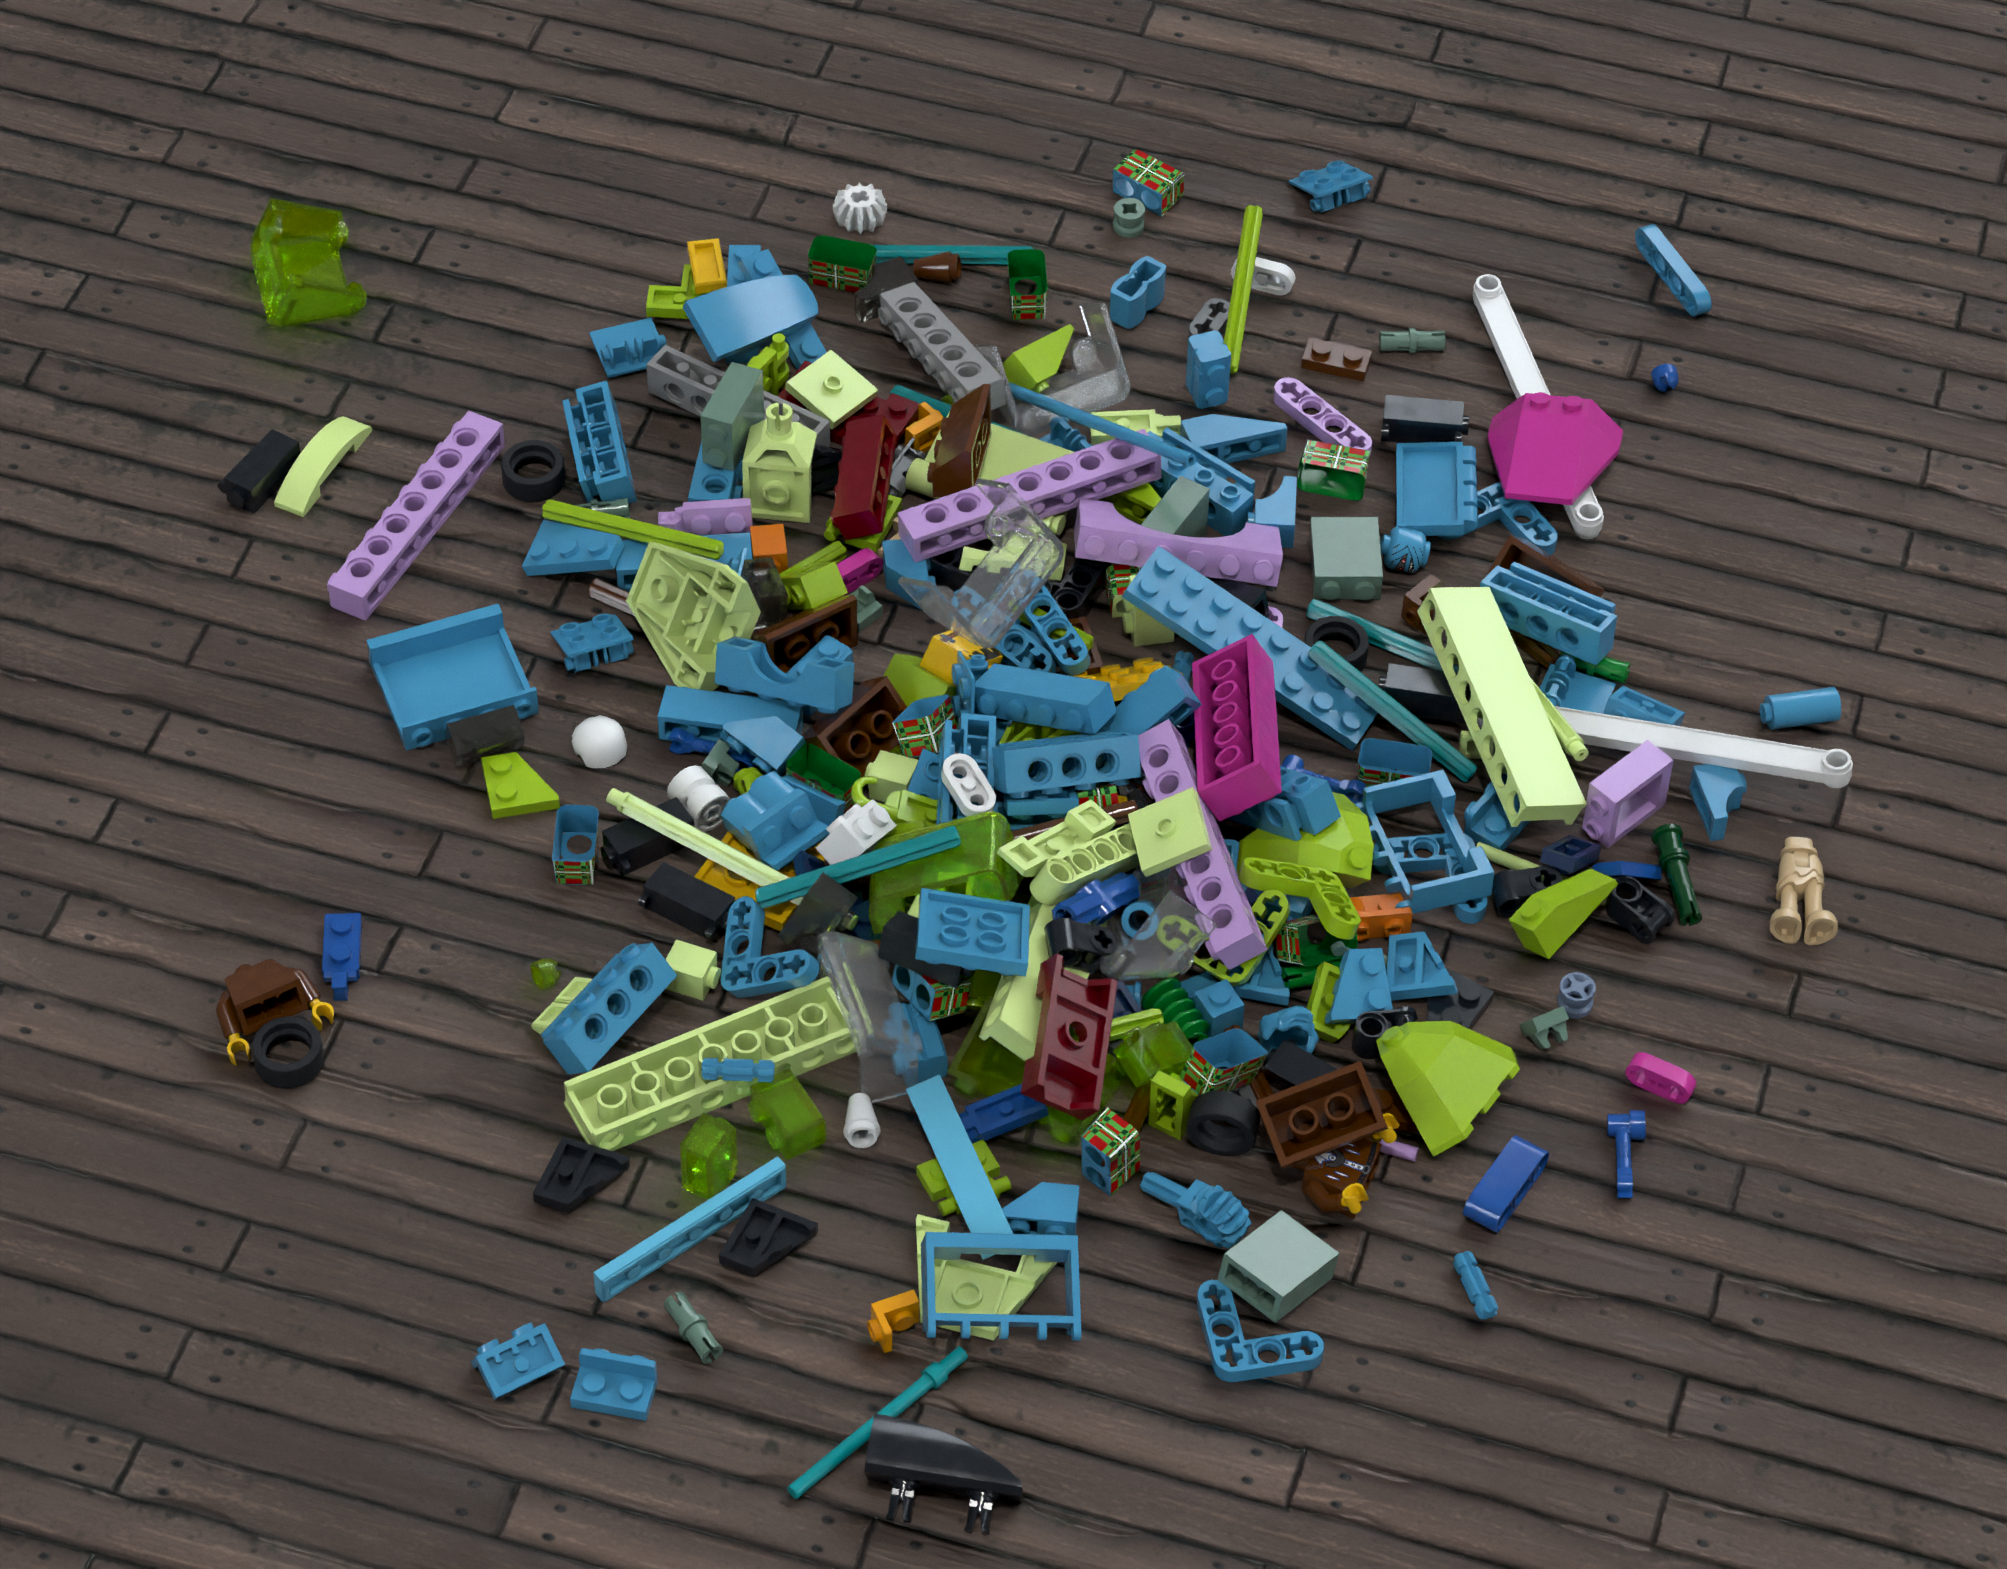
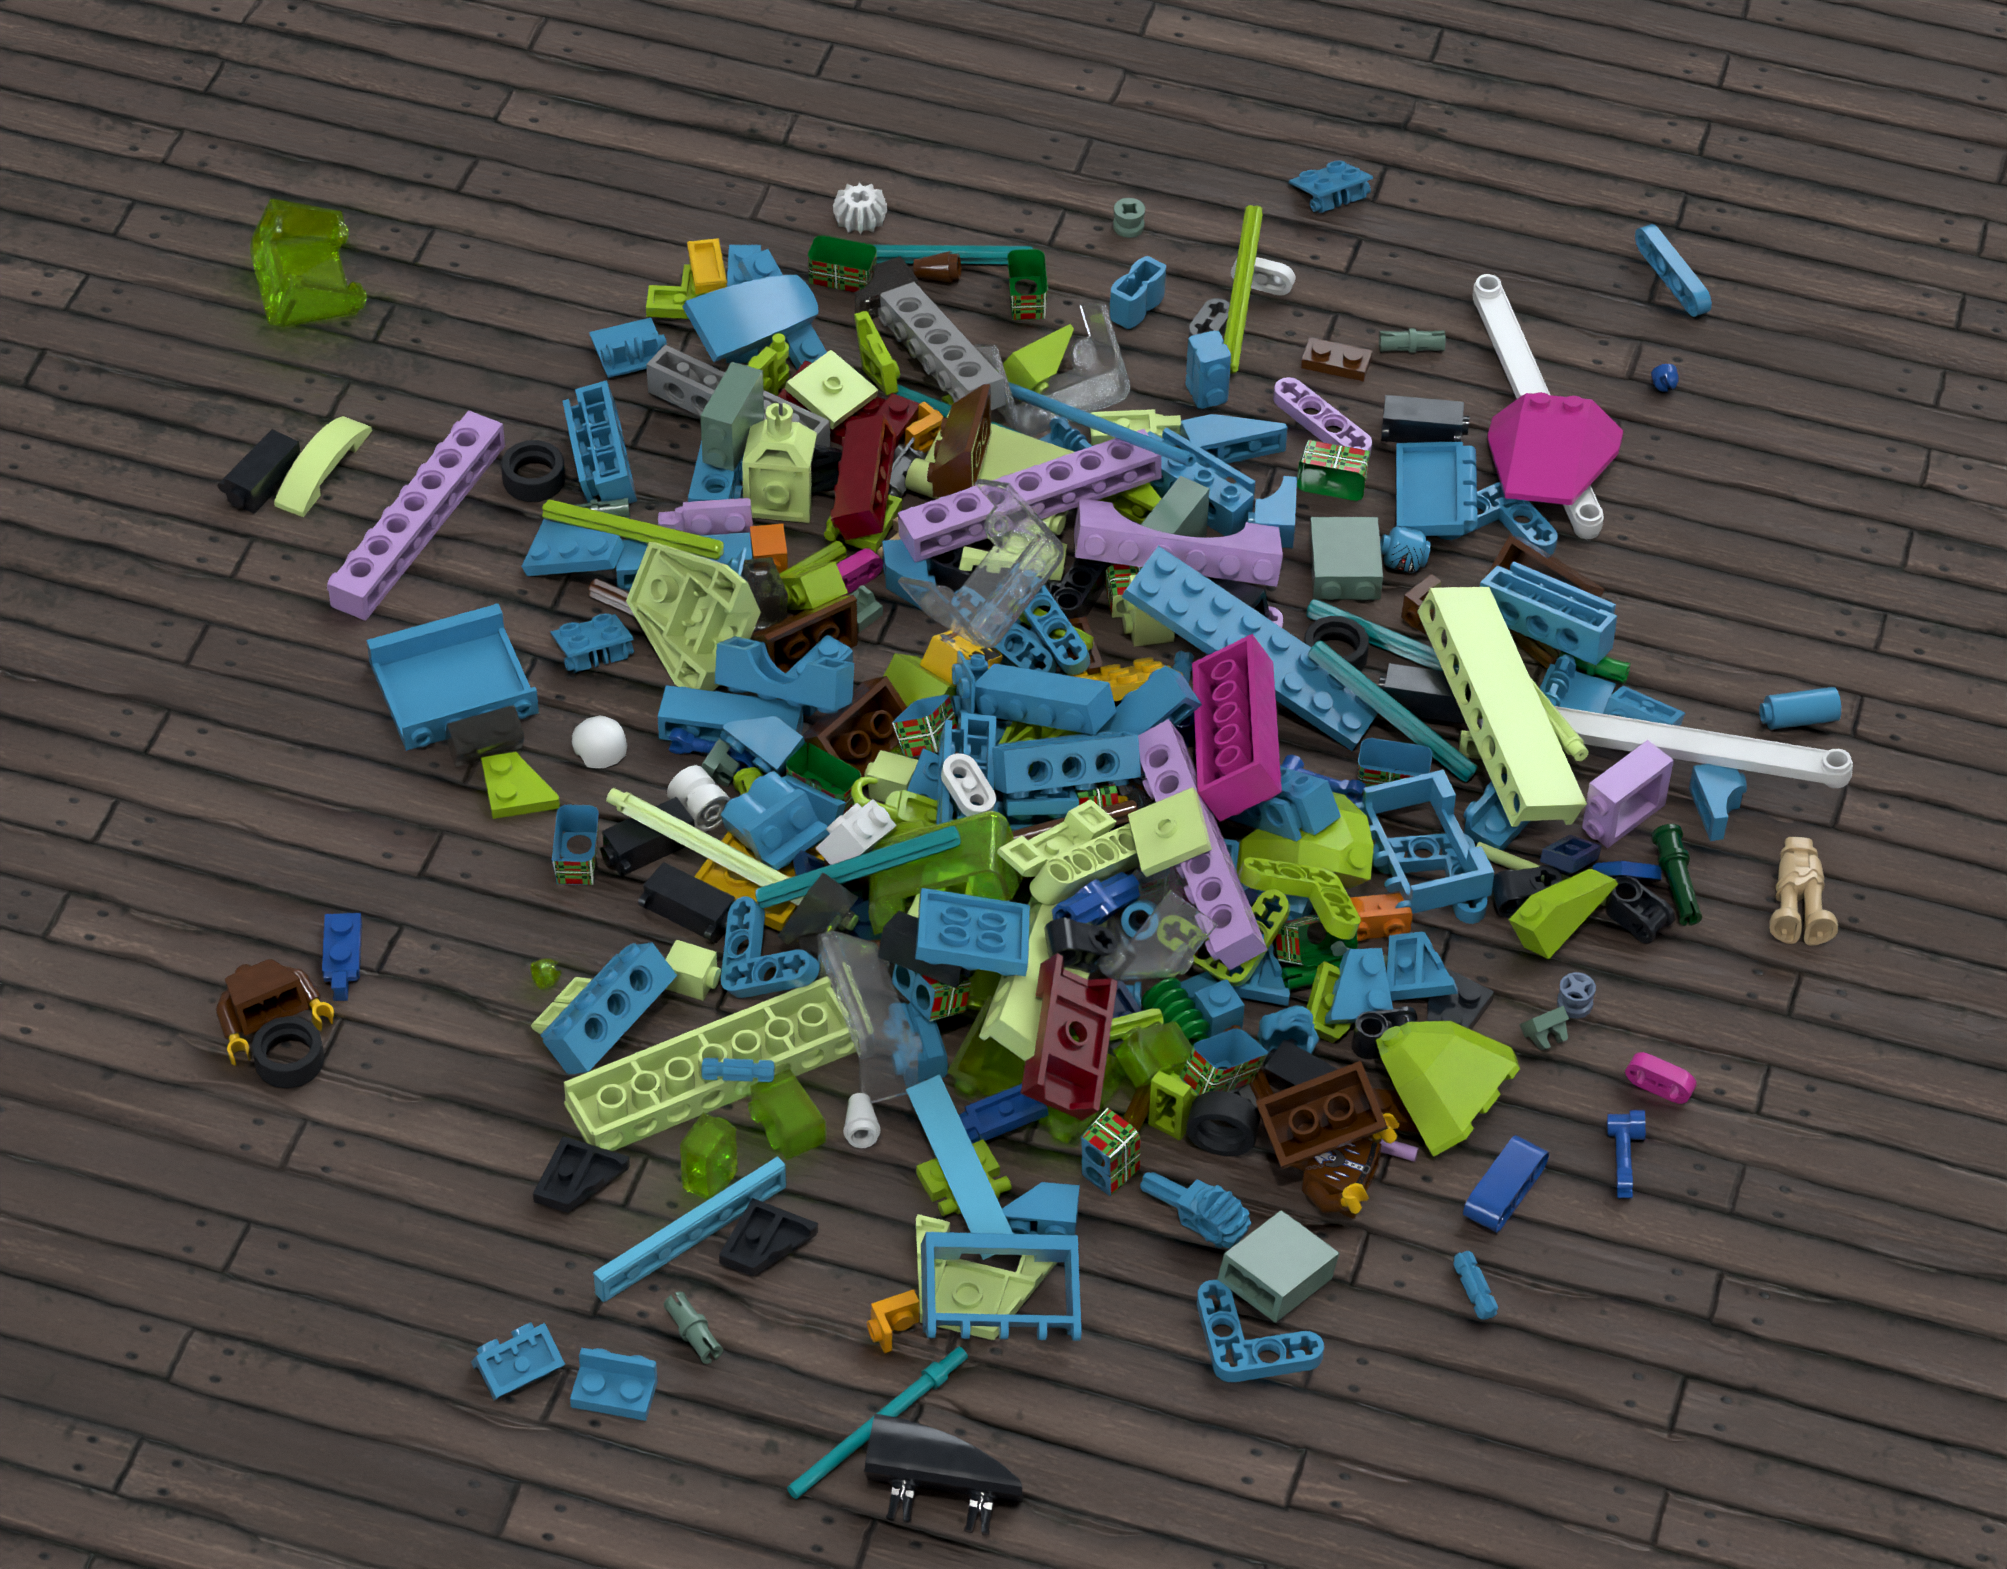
piece [1113,149,1184,217] -> none
none -> lime wing [854,311,900,395]

